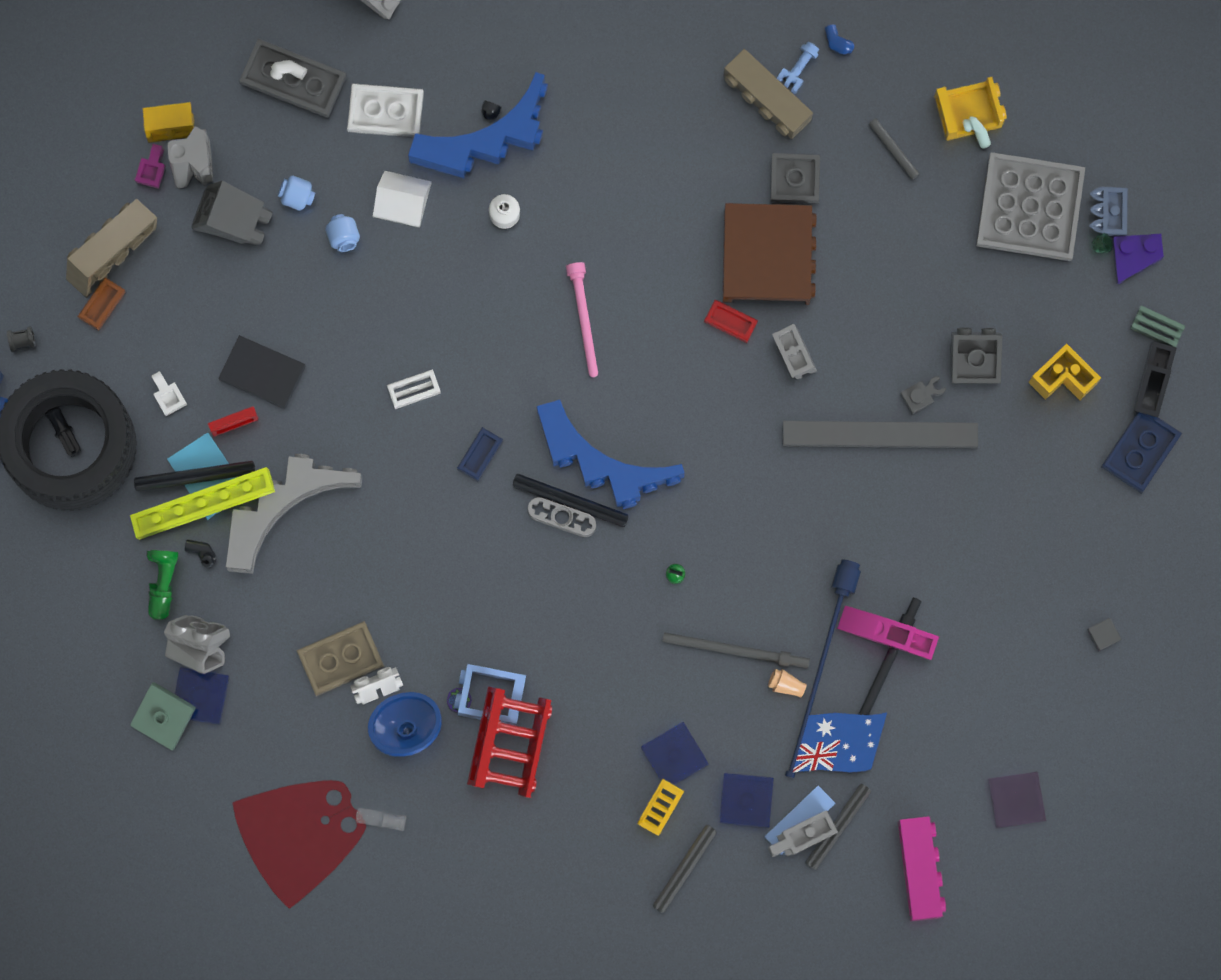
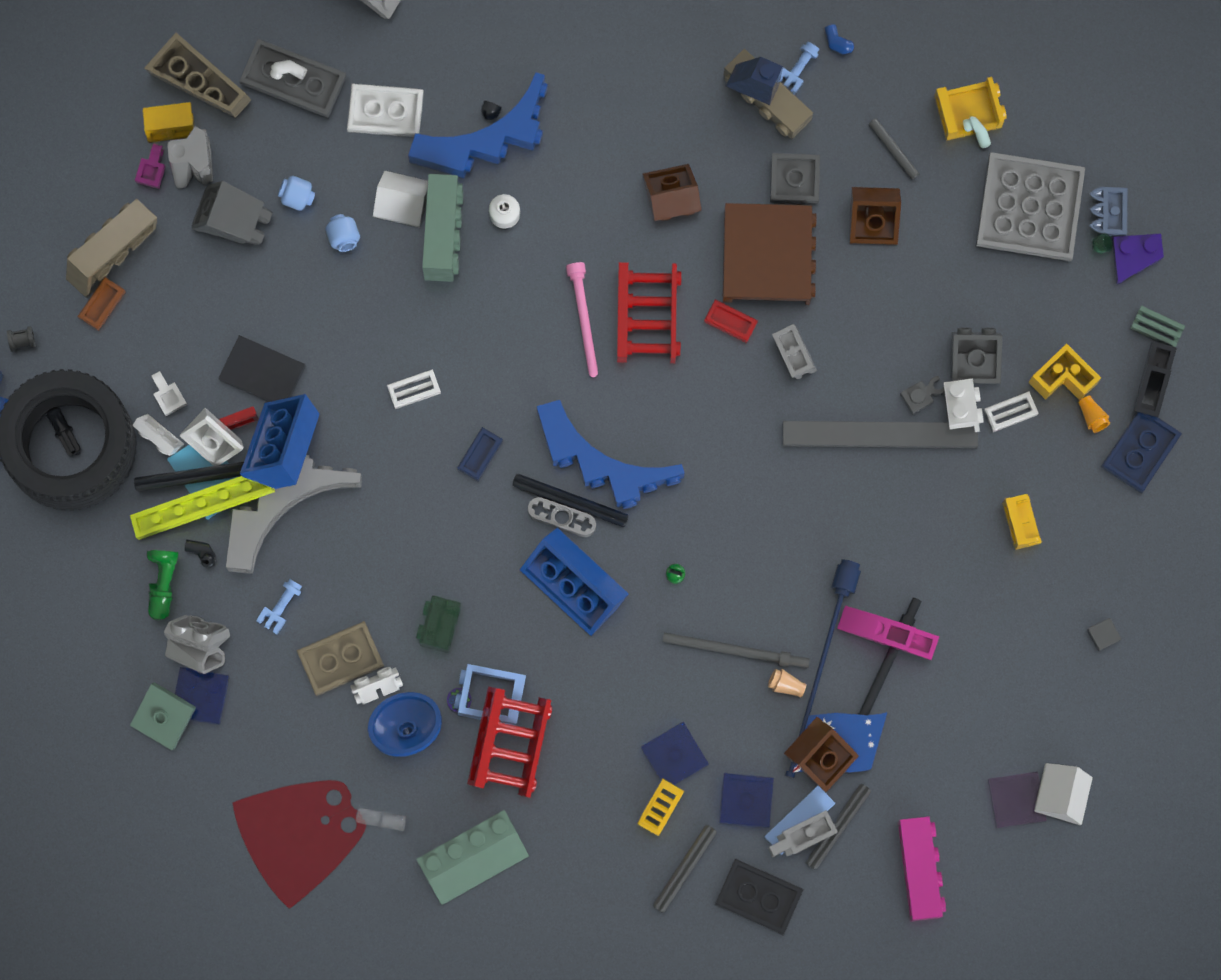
none -> white plate [133,414,184,456]
none -> dark tan wedge [145,33,251,118]
none -> white slope [180,408,244,466]
none -> blue slope [240,394,320,489]
none -> light blue hinge [256,579,302,635]
none -> clear green brick [416,596,461,653]
none -> sand green slope [416,810,529,905]
none -> sand green brick [422,174,464,282]
none -> blue slope [520,528,629,636]
none -> red fence [617,262,681,363]
none -> reddish brown slope [643,164,702,221]
none -> black tile [715,859,804,936]
none -> dark blue slope [726,57,783,105]
none -> reddish brown slope [784,717,859,792]
none -> reddish brown slope [850,187,901,245]
none -> white bracket [944,378,984,432]
none -> white tile [984,392,1039,432]
none -> yellow hinge [1002,494,1042,550]
none -> white slope [1034,763,1093,825]
none -> light orange cone [1078,395,1110,433]

